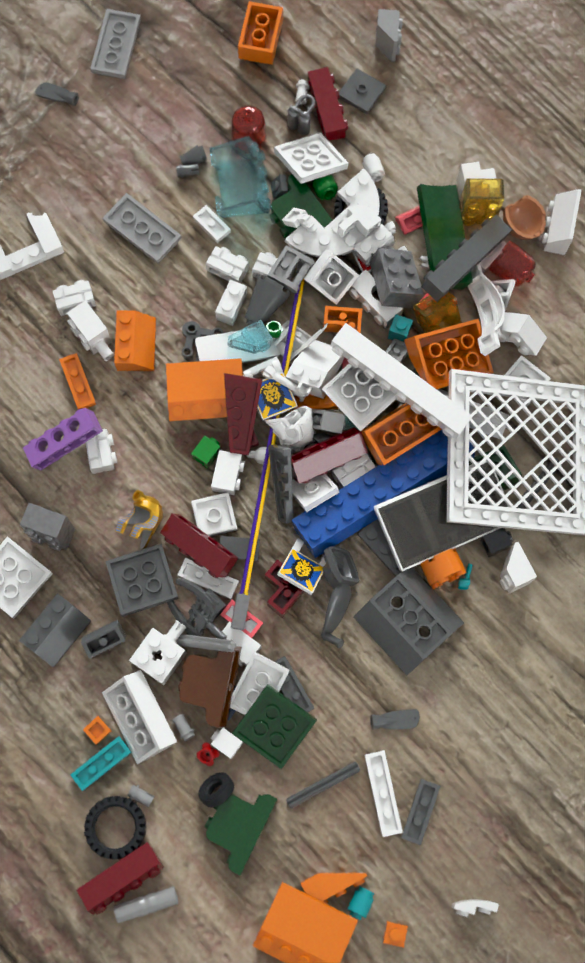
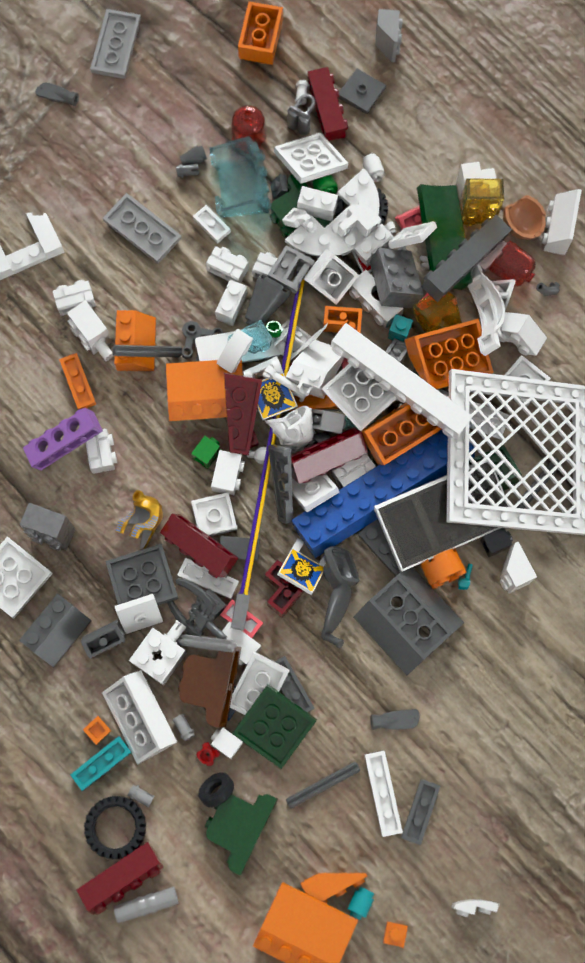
none -> dark grey axle [112,345,182,358]
none -> white plate [115,594,163,634]
none -> white slope [216,329,253,374]
none -> white brick [297,186,338,221]
none -> white plate [388,221,437,249]
none -> dark grey arm [536,282,560,296]

